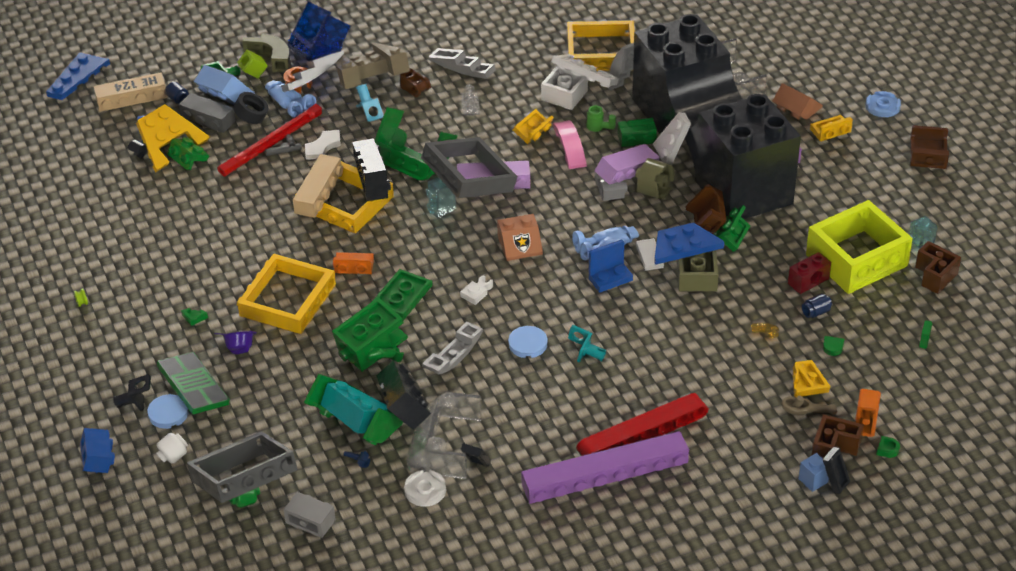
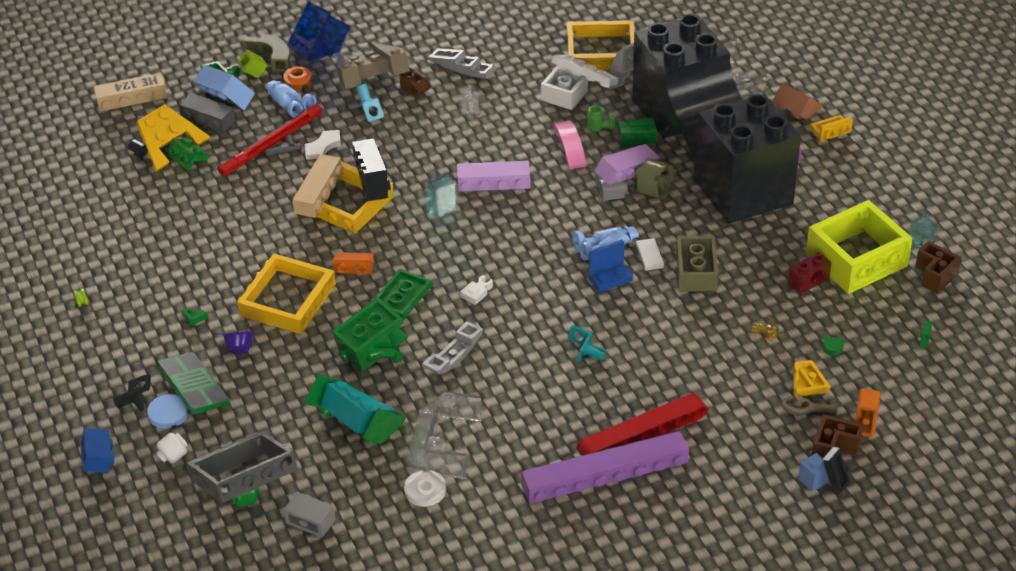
blue wing [46,52,110,100] -> none
dark blue brick [165,81,189,104] -> none
black tyre [233,92,269,124] -> none
light grey slope [281,51,344,92] -> none
dark blue hand [344,451,371,468] -> none
green windscreen [374,107,458,181] -> none
black wedge [376,360,431,430] -> none
dark grey window [421,137,518,198] -> none
black tile [461,443,491,467] -> none
nougat slope [497,214,543,261] -> none
light blue tile [508,326,548,358] -> none
yellow bracket [512,109,554,144] -> none
white wing [653,112,691,165] -> none
blue wing [654,223,724,265] -> none
reddish brown panel [685,184,727,234] -> none
green bracket [713,205,750,252] -> none
dark blue brick [801,293,832,318] -> none
light blue tile [865,91,901,117] -> none
green tile [876,435,900,458] -> none
reddish brown panel [910,125,949,169] -> none

